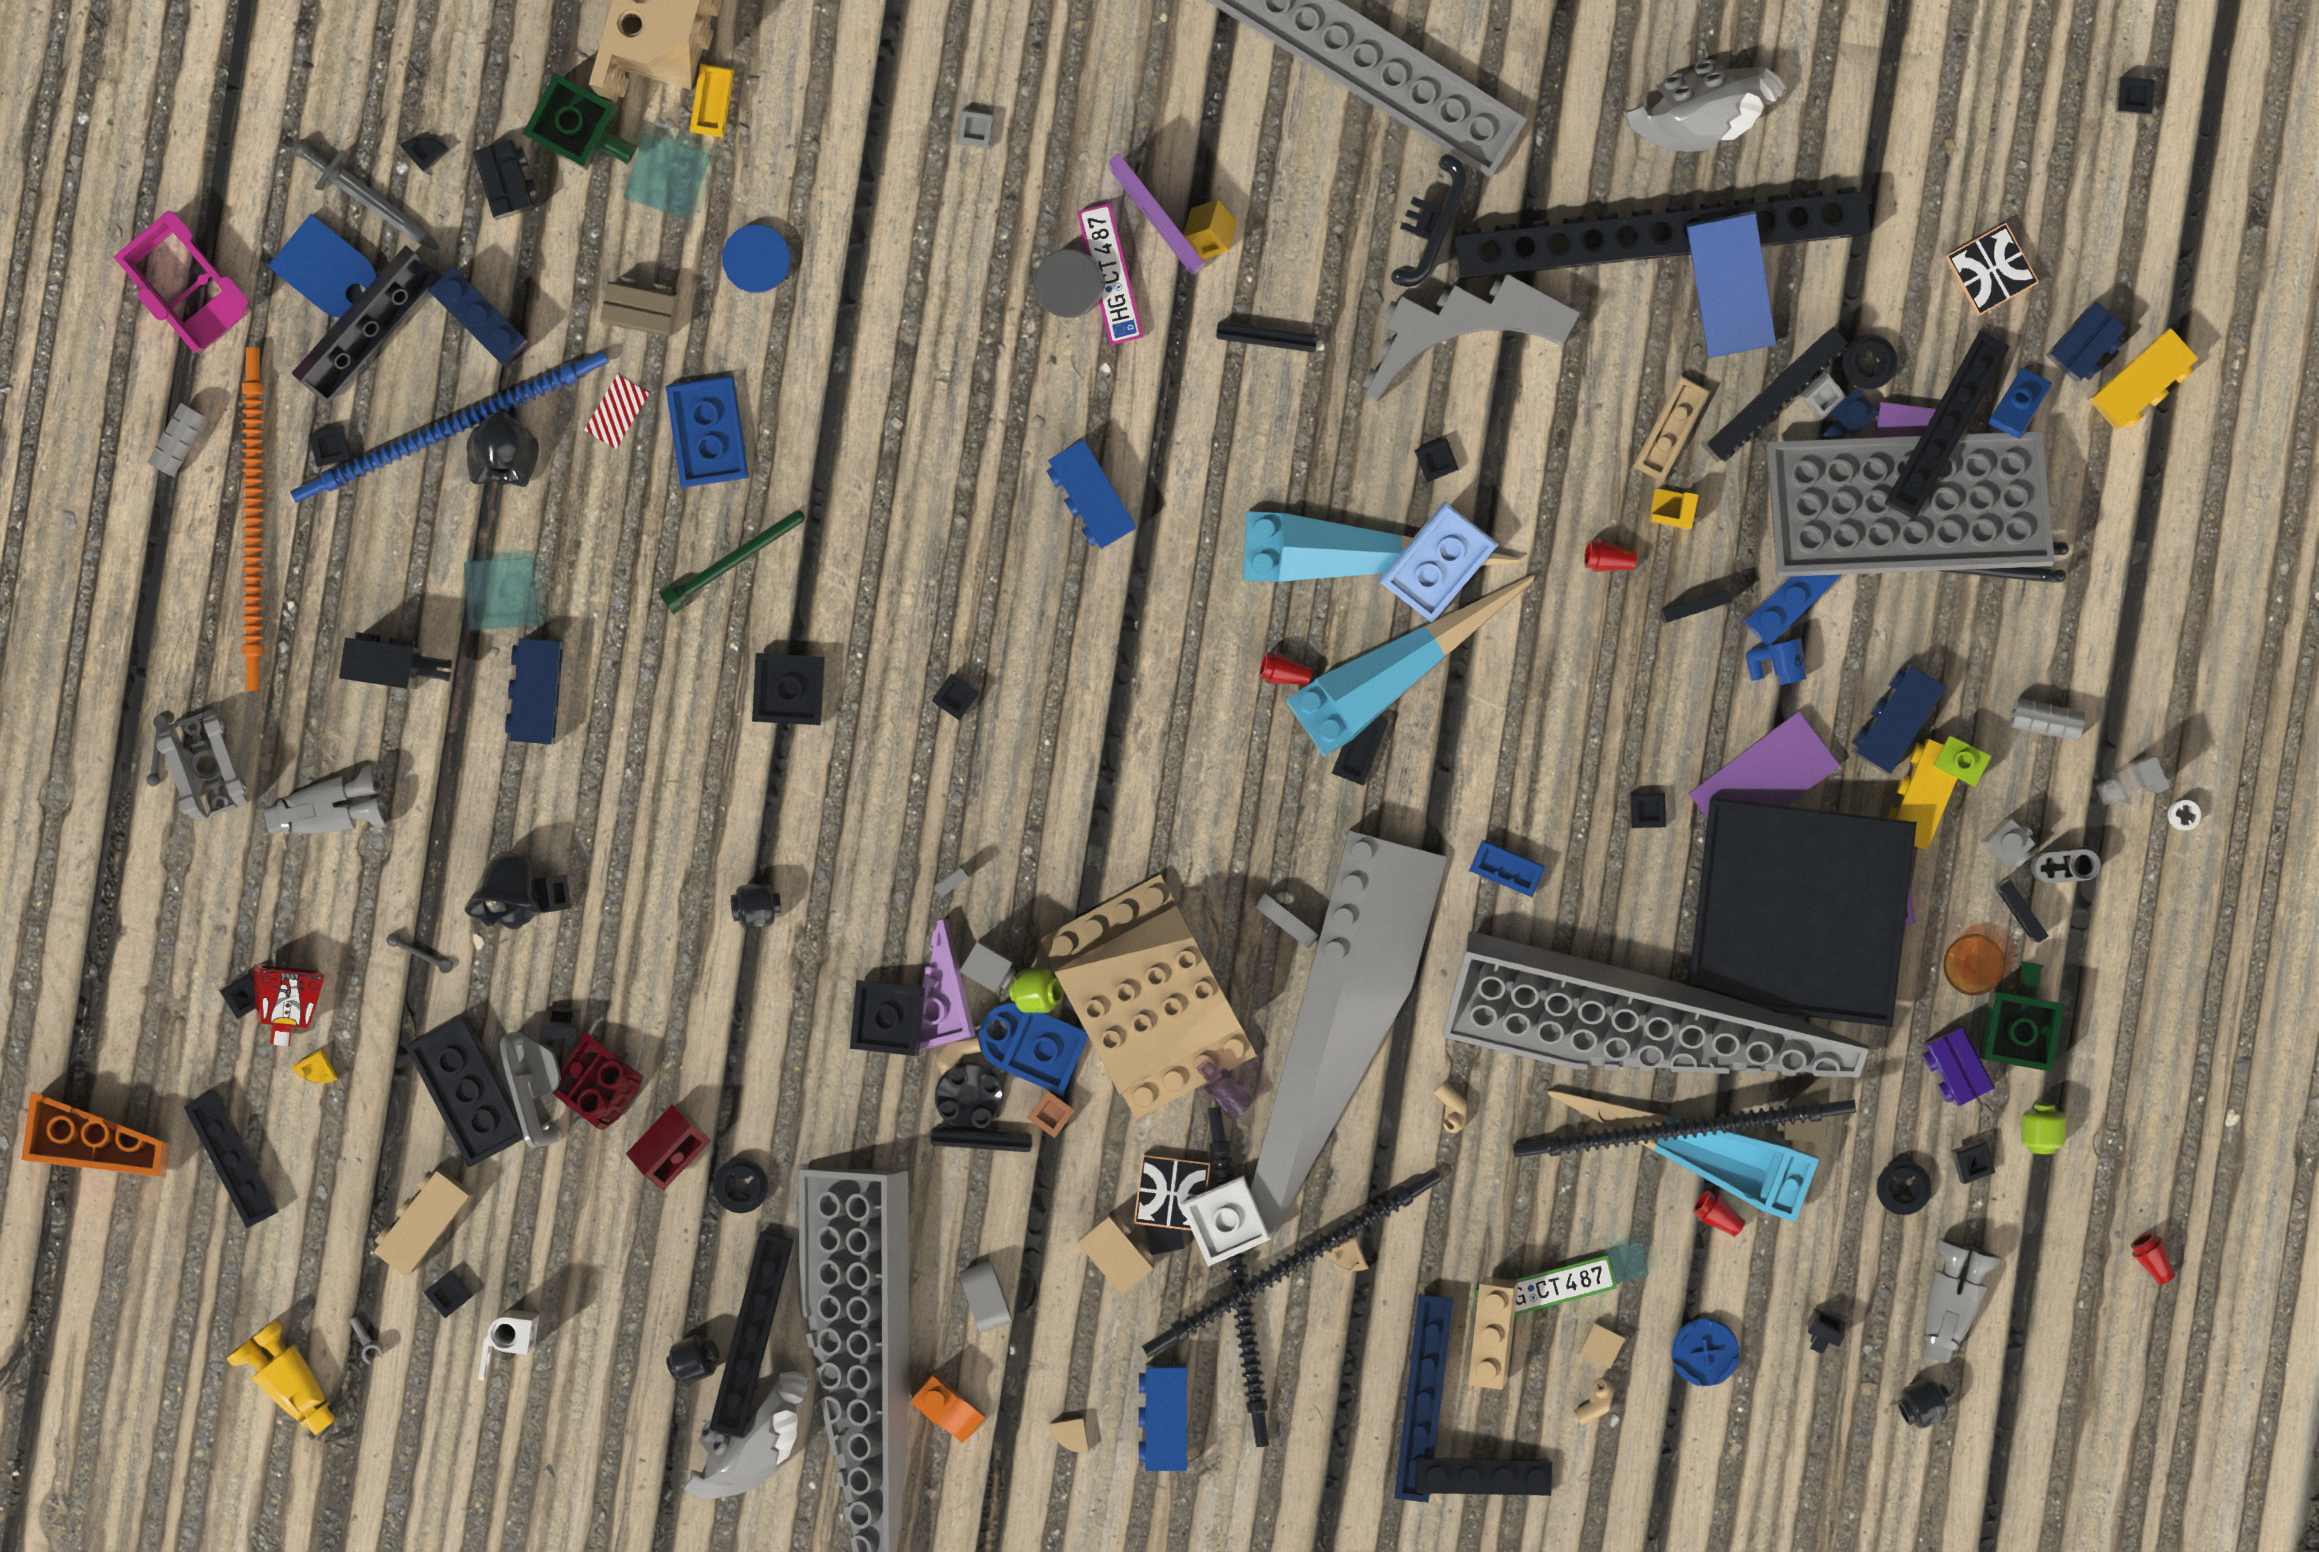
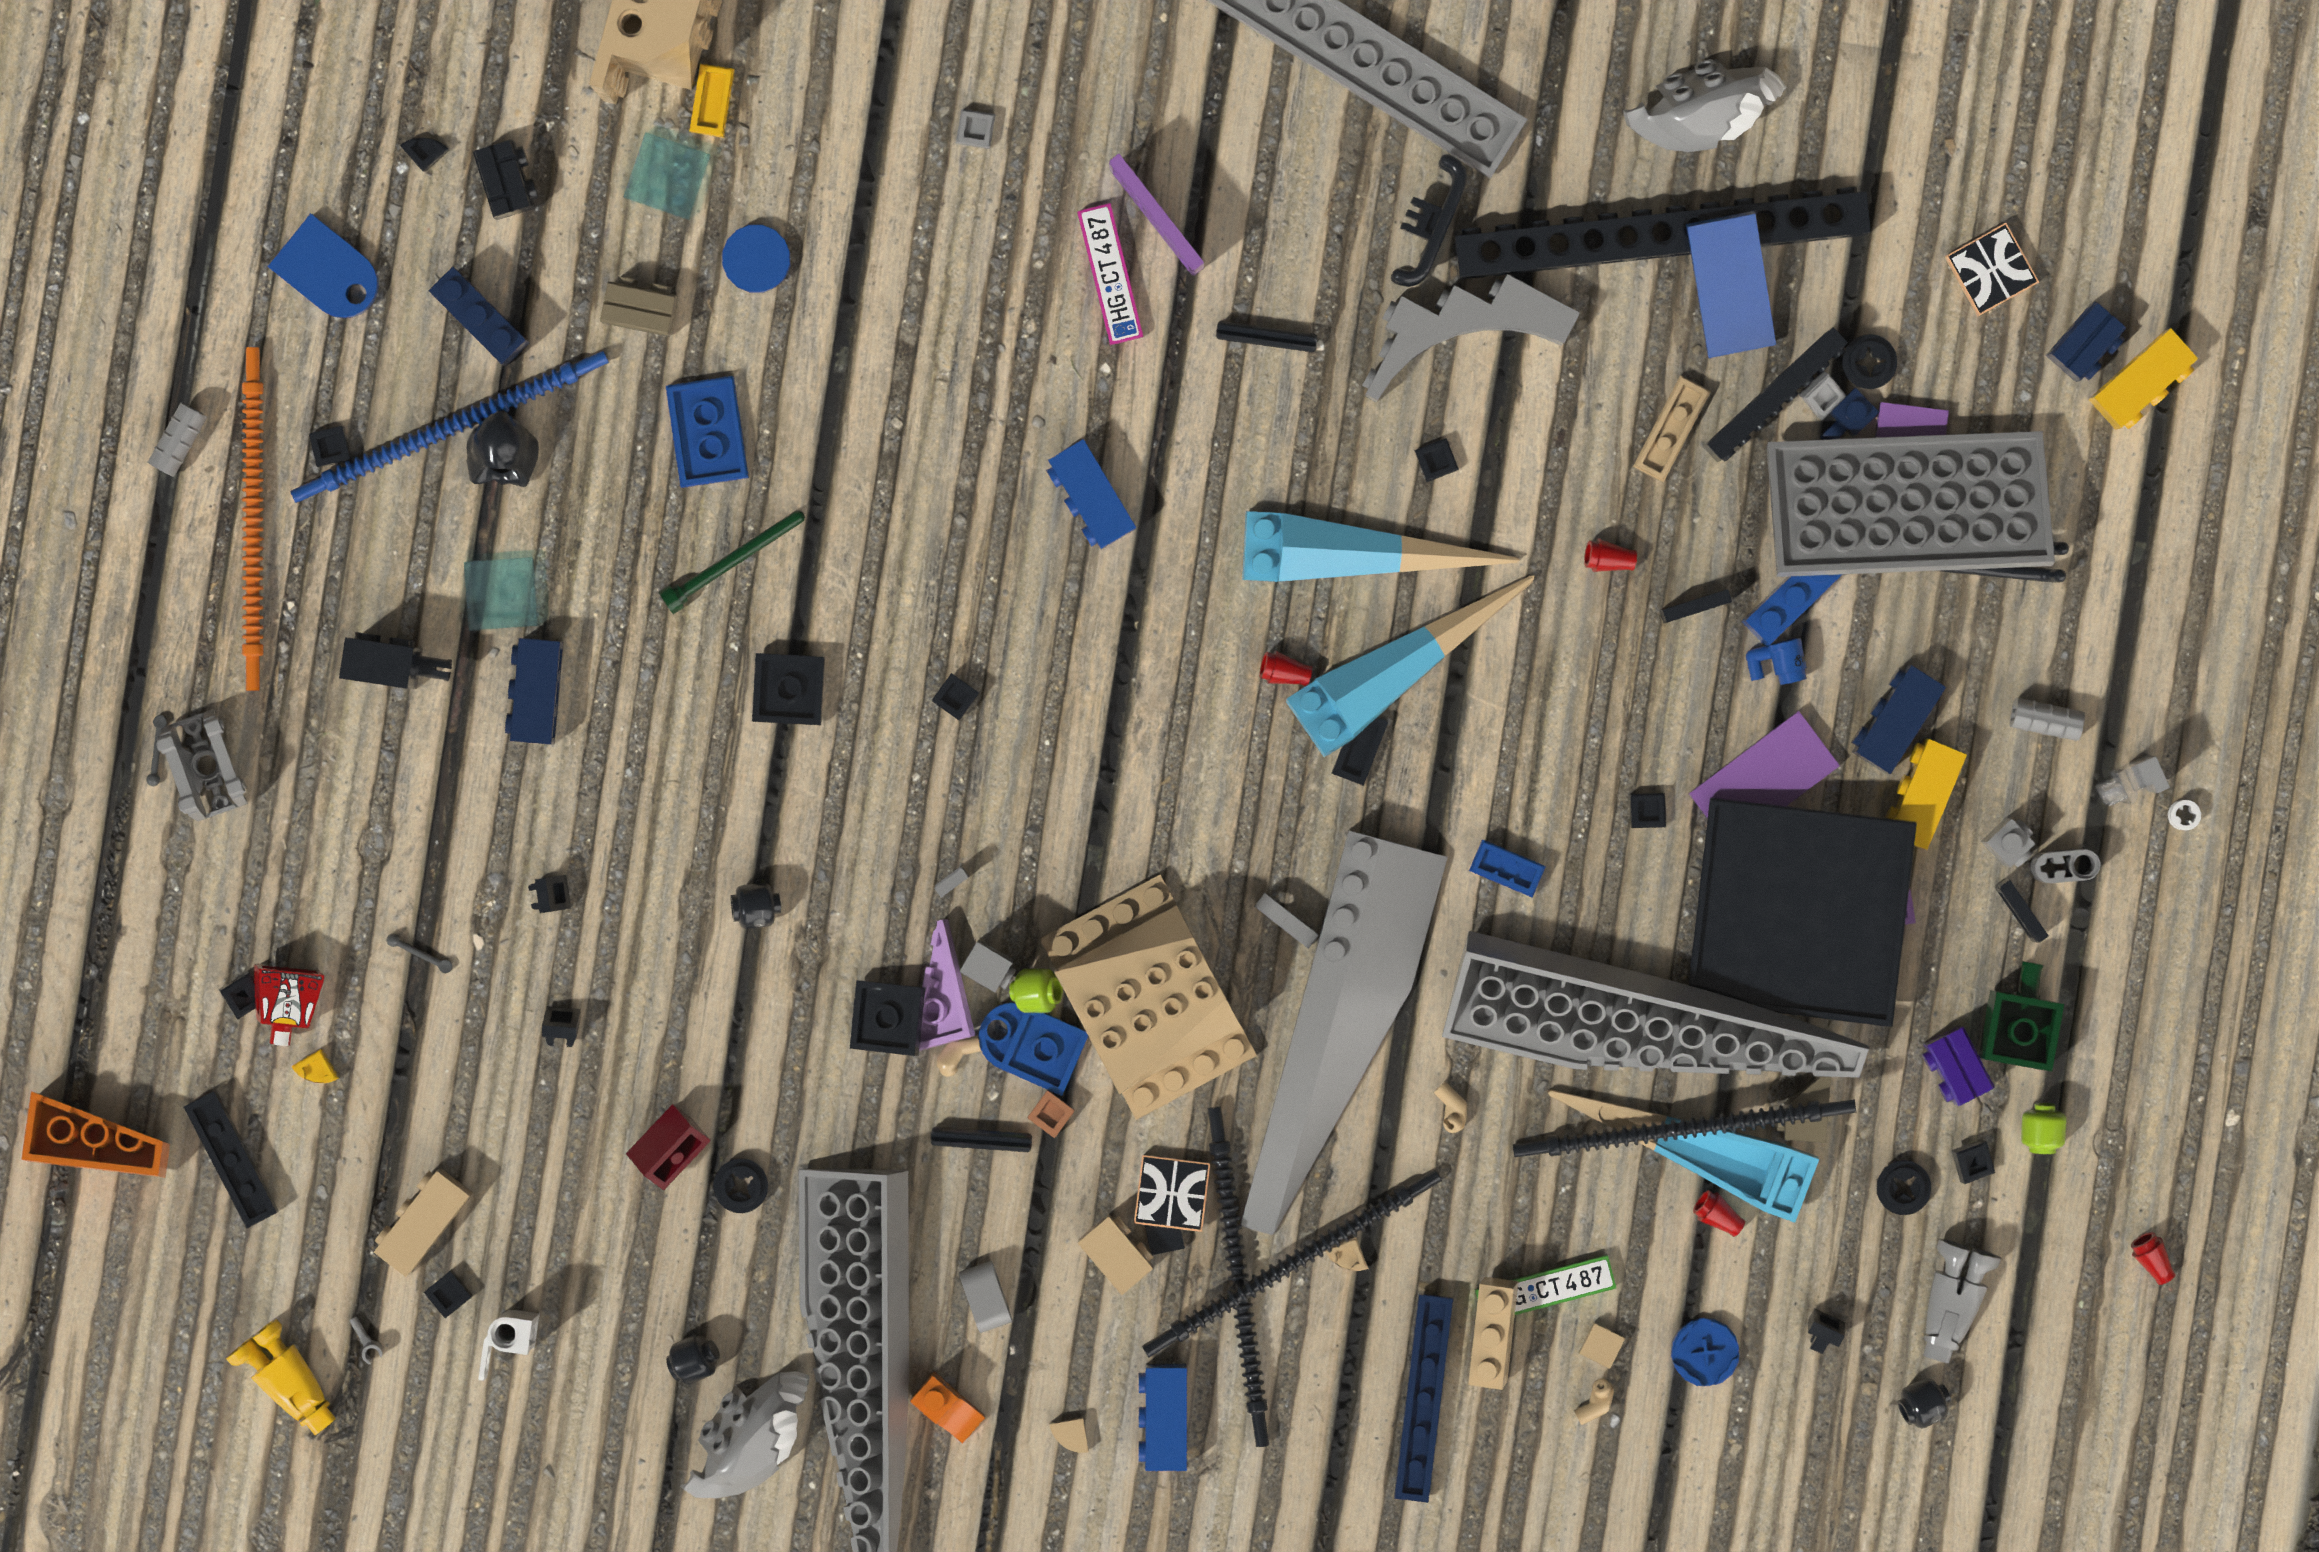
dark pink piece [113,211,251,354] -> none
light grey piece [264,764,389,835] -> none
dark grey sword [292,139,439,250] -> none
black piece [292,245,442,404] -> none
black tile [405,1014,524,1168] -> none
black piece [464,851,541,929] -> none
light grey piece [495,1031,562,1148] -> none
dark green brick [522,73,637,171] -> none
dark red slope [552,1032,643,1131] -> none
sticker [584,374,650,449] -> none
black tile [709,1232,794,1440] -> none
black dish [935,1062,1003,1129] -> none
dark grey tile [1034,249,1106,318] -> none
white tile [1180,1175,1271,1266] -> none
yellow panel [1183,199,1237,260] -> none
hinge [1196,1060,1252,1119] -> none
light blue tile [1379,501,1498,623] -> none
black plate [1414,1457,1553,1496] -> none
clear light blue tile [1606,1241,1649,1284] -> none
yellow panel [1648,489,1699,530] -> none
black tile [1885,331,2010,520] -> none
lime bracket [1934,736,1991,787] -> none
clear orange piece [1943,934,2005,996] -> none
blue plate [1989,367,2052,439] -> none
black plate [2115,77,2155,115] -> none

